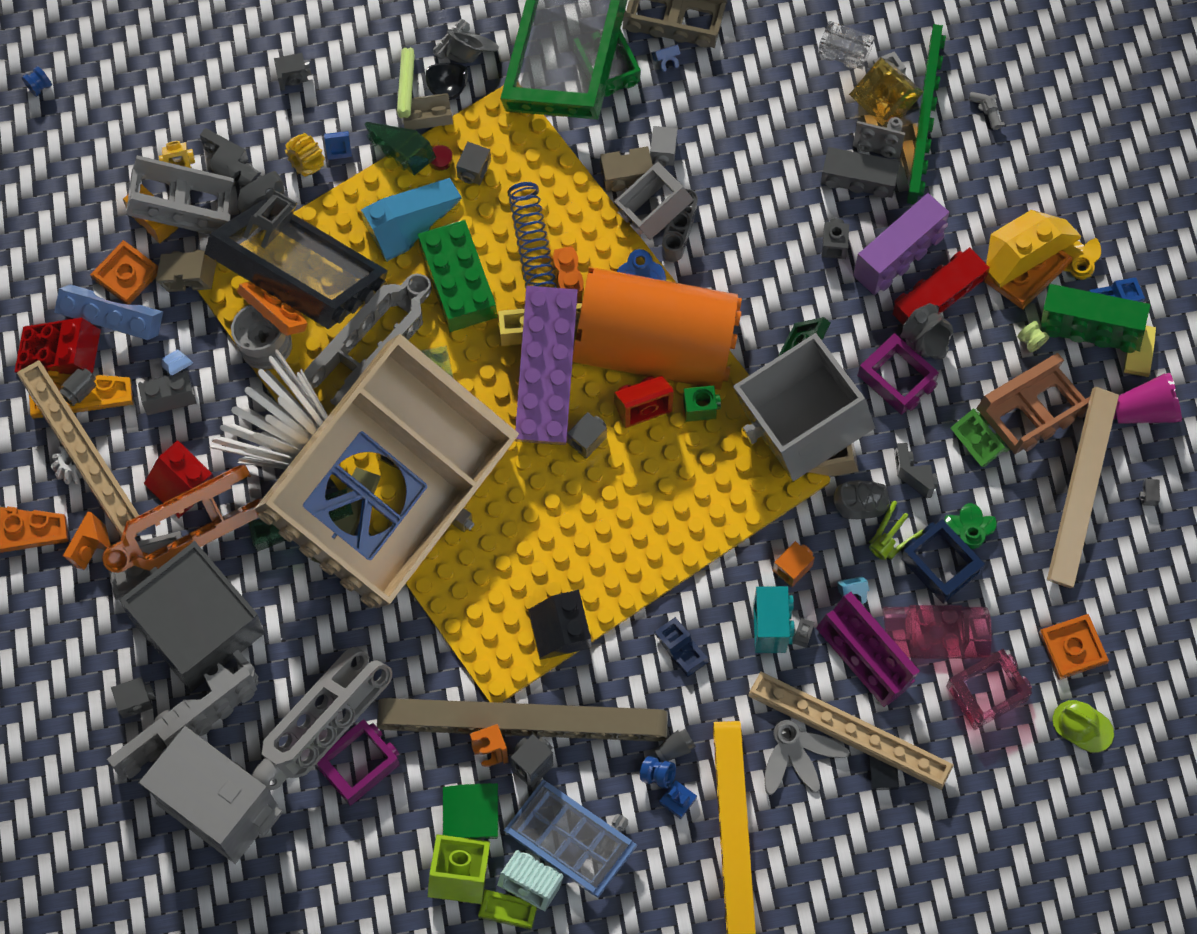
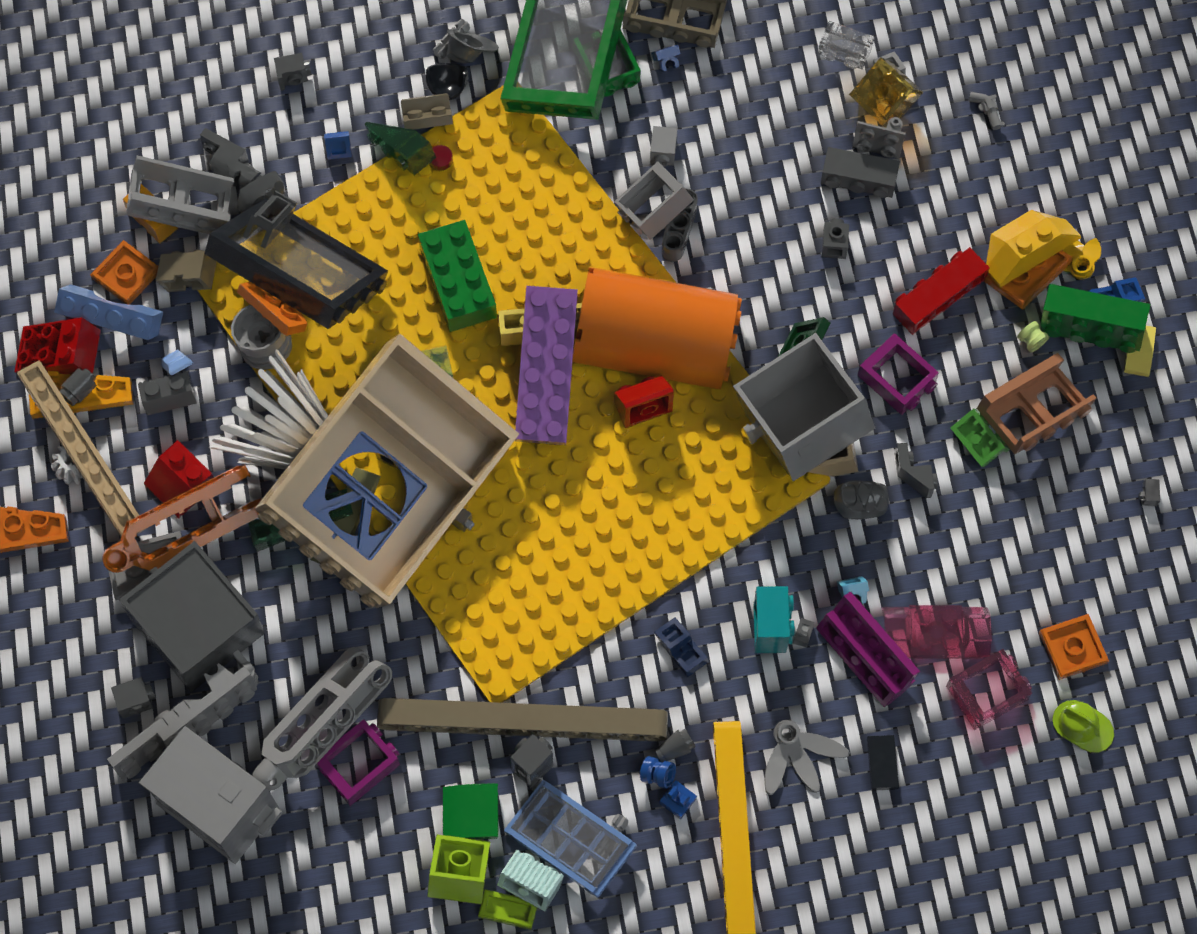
blue wheel [22,66,52,97] -> none
orange slope [63,512,111,570] -> none
yellow brick [158,141,196,168] -> none
yellow gear [285,133,325,177] -> none
light grey piece [304,274,432,407] -> none
dark azure wedge [361,178,462,262] -> none
yellowish green axle [397,47,415,118] -> none
dark grey brick [456,141,491,185] -> none
orange hinge [470,724,509,767] -> none
blue piece [507,182,557,288] -> none
black slope [528,590,591,660] -> none
orange brick [553,246,584,304] -> none
dark grey brick [567,412,607,459] -> none
dark tan brick [600,146,653,192] -> none
blue plate [617,249,666,281] -> none
green brick [683,386,721,422] -> none
tan tile [749,672,954,790] -> none
orange brick [773,541,815,587] -> none
medium lavender brick [853,193,949,295] -> none
lime plant [869,501,923,560] -> none
dark grey piece [900,303,953,360] -> none
dark blue window [901,519,985,604] -> none
green plate [907,24,946,204] -> none
green plate [944,503,997,549] -> none
tan tile [1047,387,1119,588] -> none
dark pink cone [1113,373,1182,424] -> none

